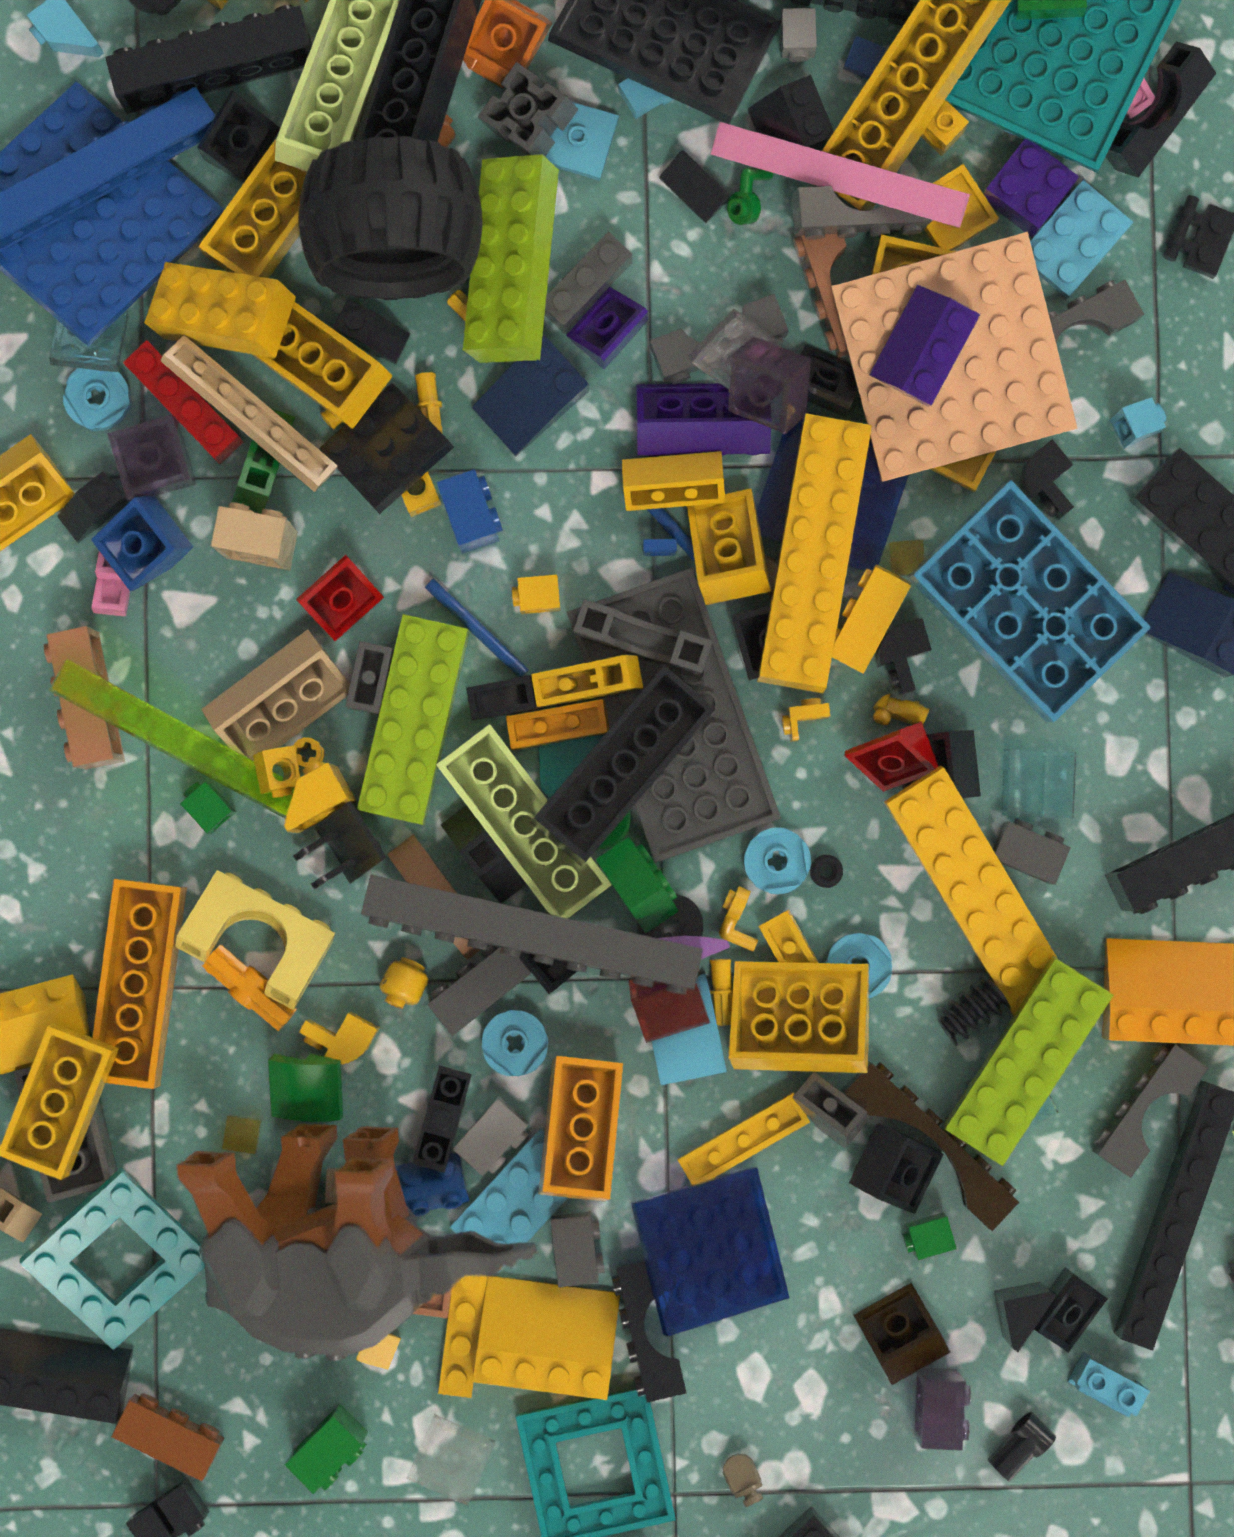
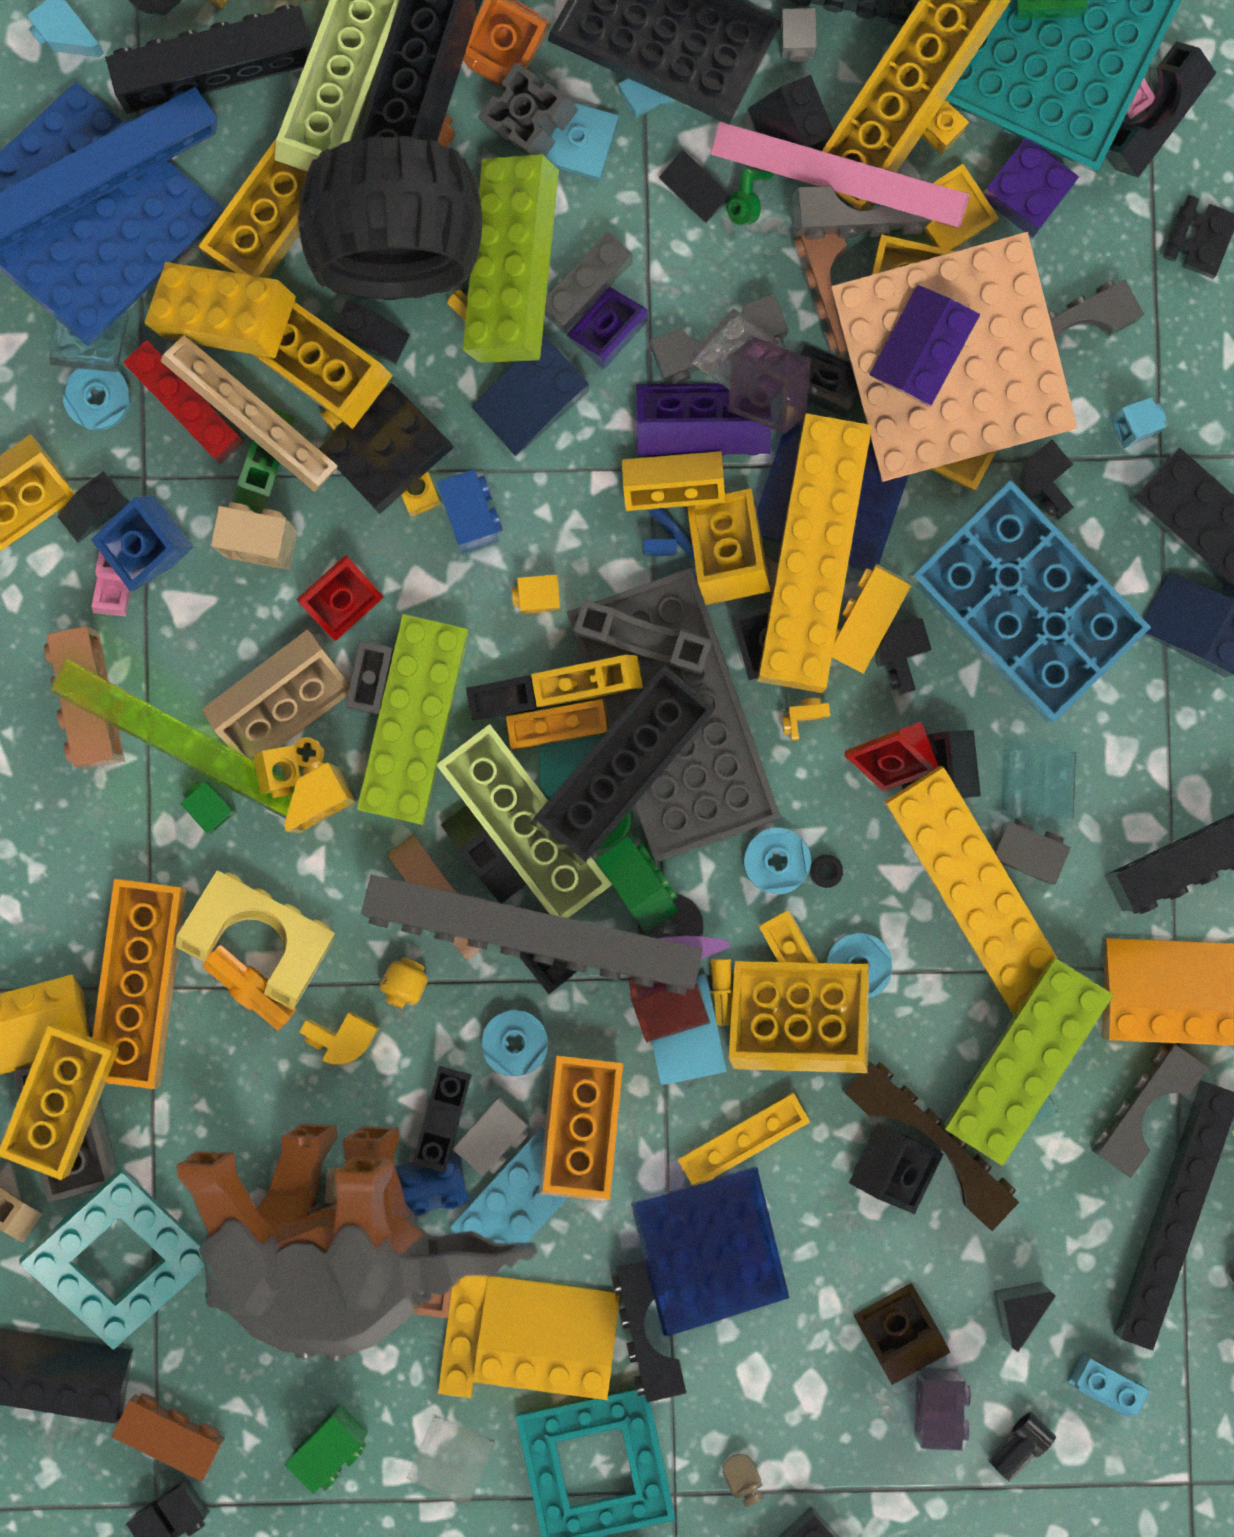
clear purple brick [107,415,196,501] -> none
black slope [197,91,280,183] -> none
clear yellow plate [222,1115,262,1154] -> none
green slope [268,1053,343,1122] -> none
black plate [293,801,387,890] -> none
yellow slope [356,1333,401,1370] -> none
yellow axle [415,372,443,434] -> none
blue bar [425,578,529,677] -> none
dark grey brick [427,945,531,1036] -> none
dark grey brick [550,1211,605,1288] -> none
yellow plate [719,886,758,952] -> none
dark grey slope [793,1072,867,1149] -> none
blue tile [843,36,887,79] -> none
yellow arm [873,693,930,725] -> none
clear yellow plate [889,540,925,576] -> none
green brick [902,1212,957,1260] -> none
black piece [936,976,1011,1046] -> none
medium azure plate [1030,180,1133,299] -> none
black slope [1034,1267,1108,1353] -> none

